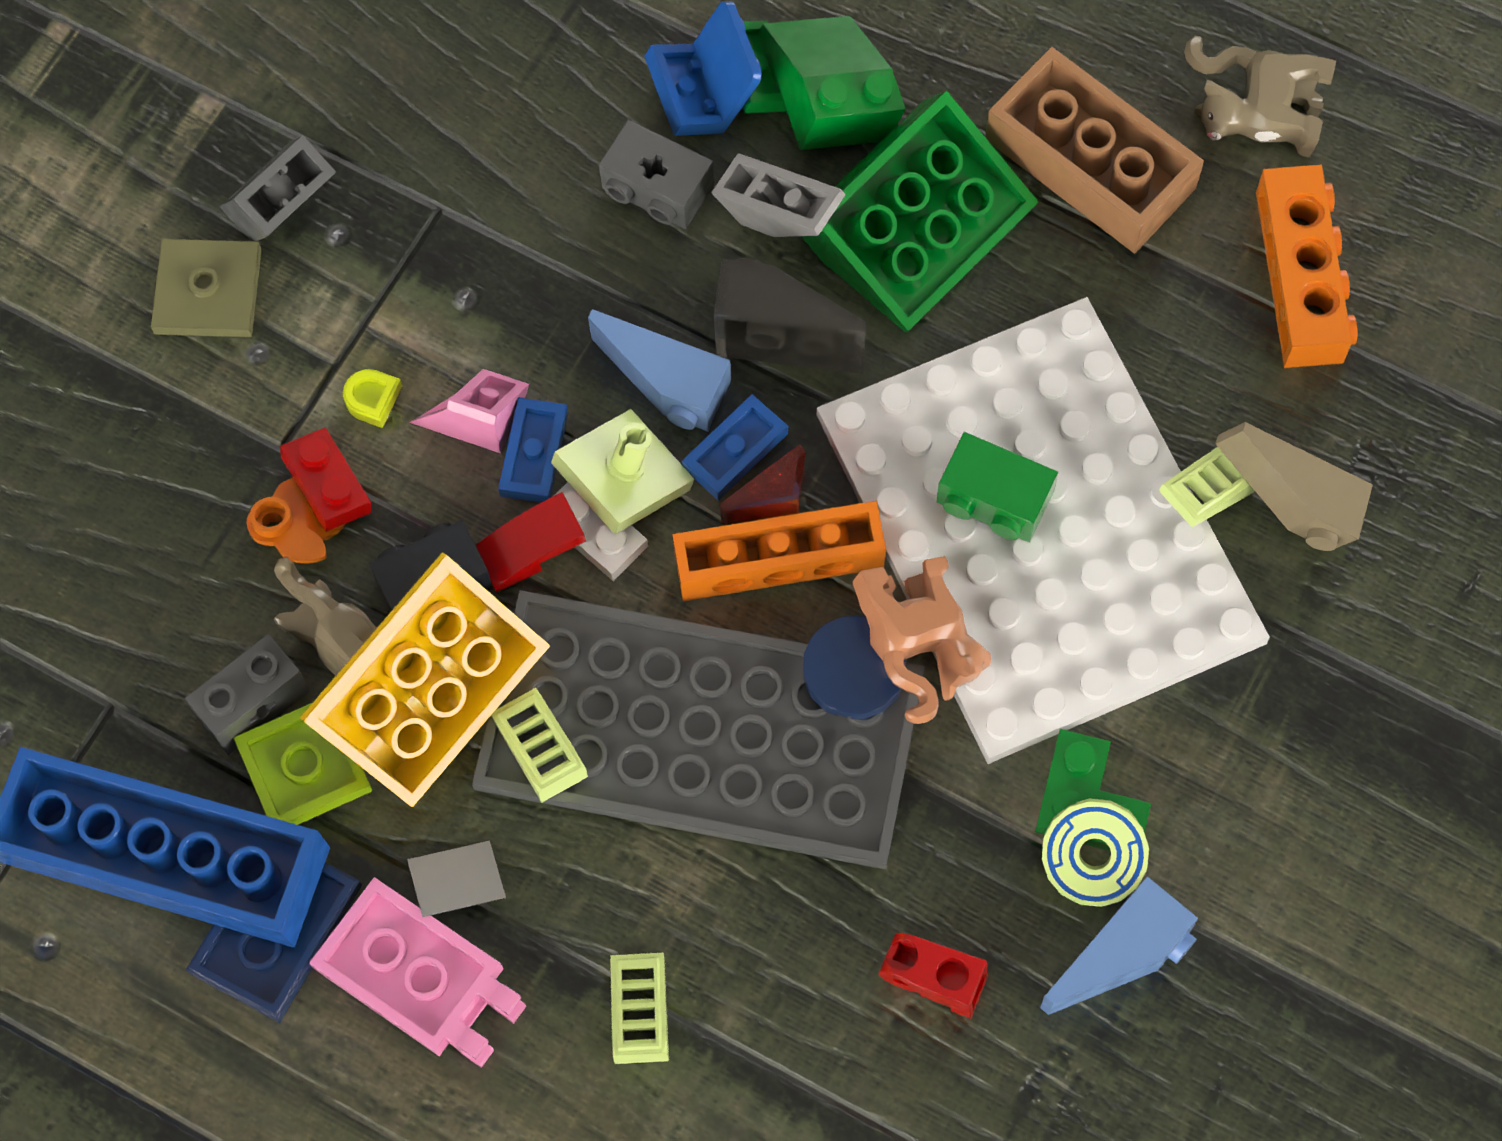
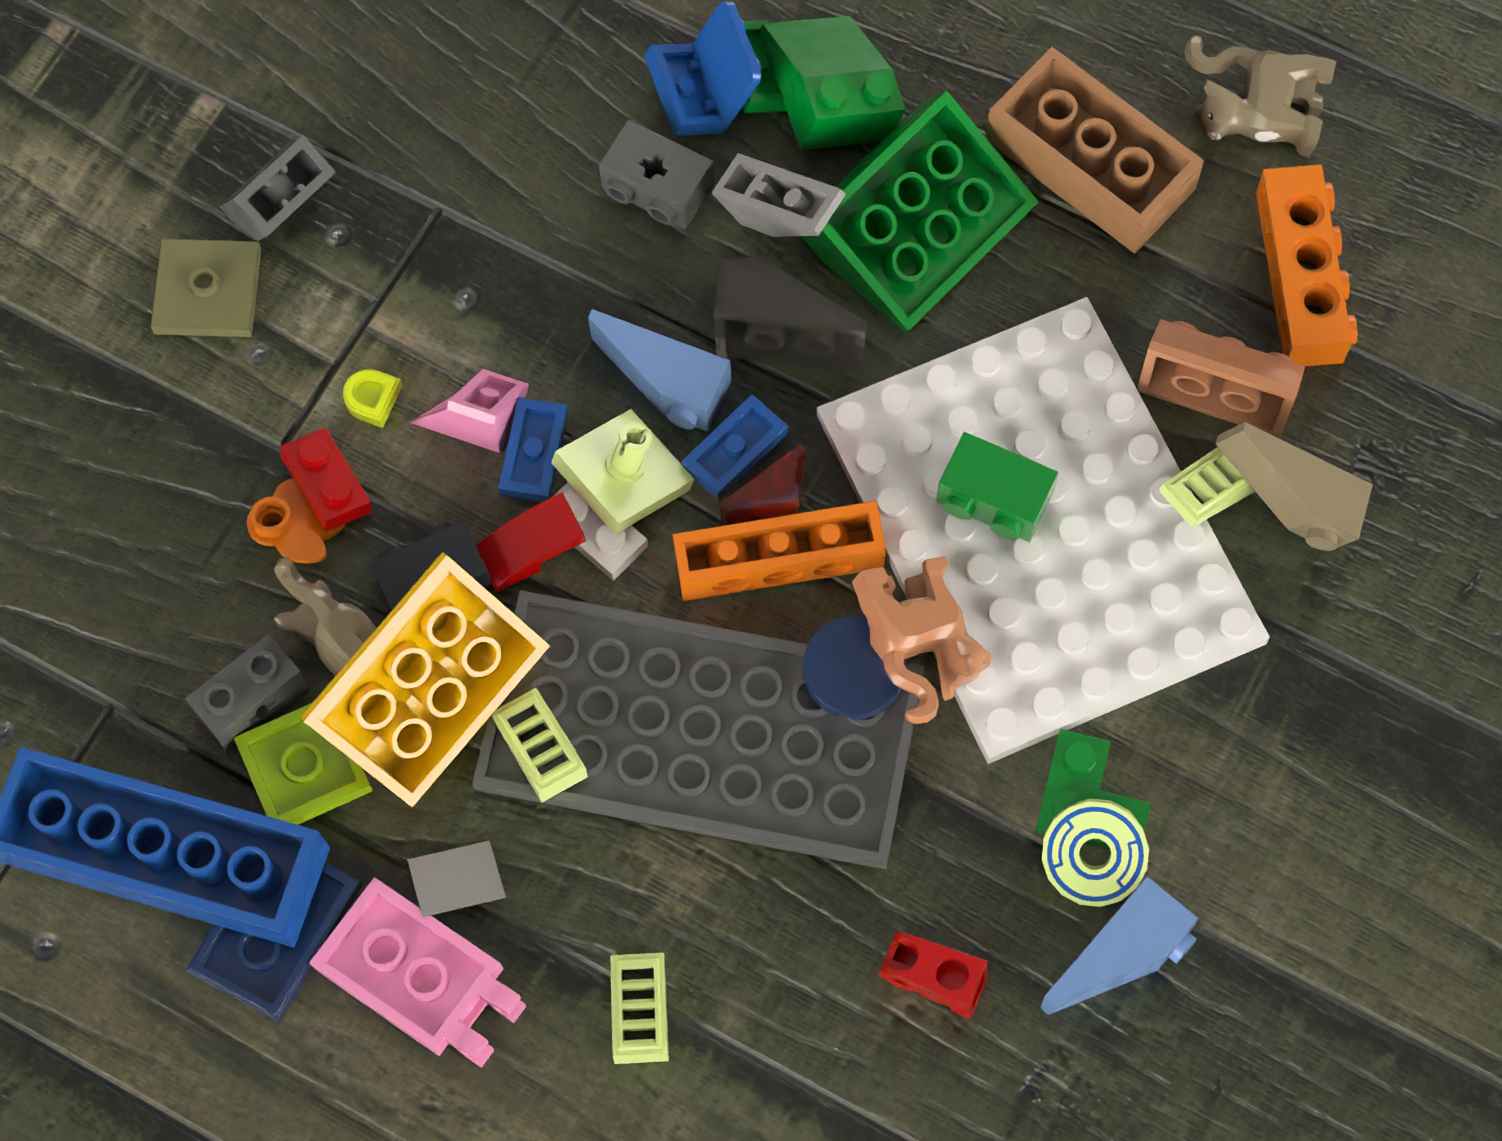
none -> nougat slope [1137,319,1305,438]

